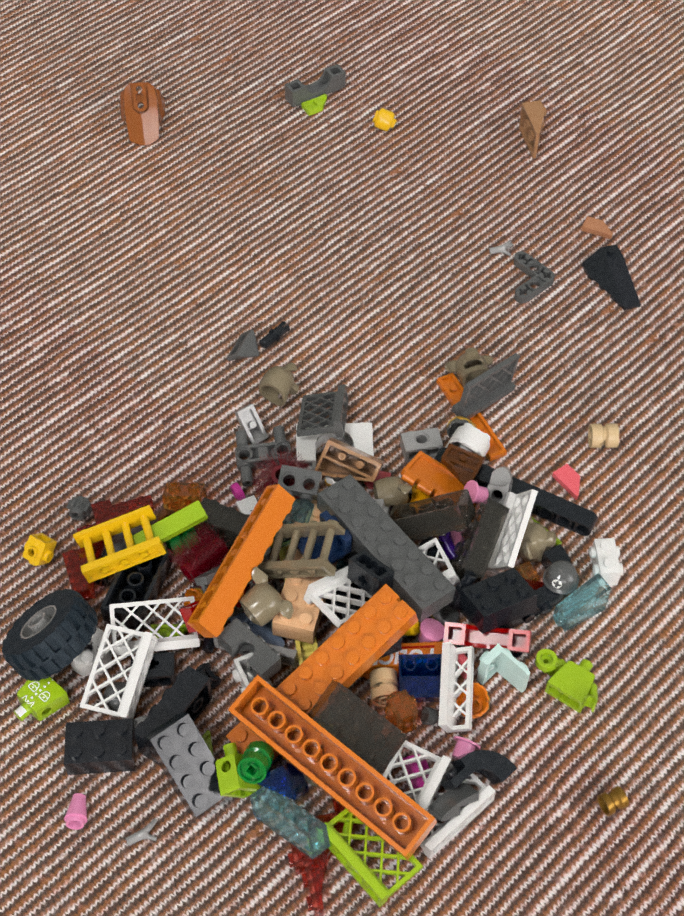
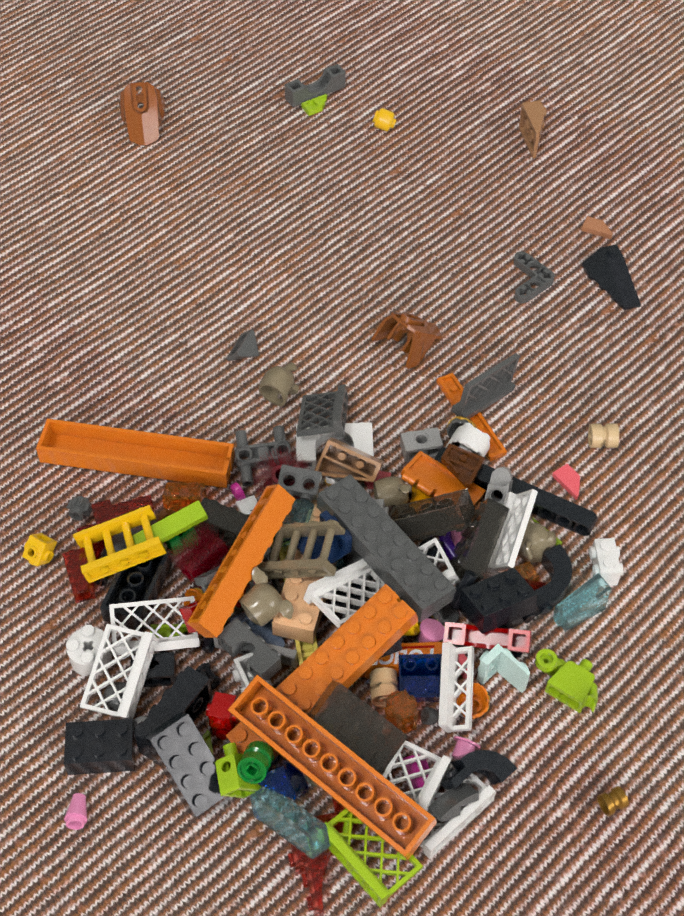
black wheel [2,588,98,681] -> none
lime torso [14,677,70,721] -> none
light grey bar [126,818,157,846] -> none
light grey slope [234,404,268,445] -> none
black axle [259,321,290,349] -> none
black brick [347,550,394,596] -> none
dark tan piece [444,348,493,387] -> none
bright pink piece [462,480,489,505] -> none
light grey bar [489,240,513,256] -> none
dark grey helmet [543,560,579,595] -> none
none -> orange piece [36,418,235,488]
none -> red brick [206,692,240,740]
none -> dark orange piece [371,312,442,369]

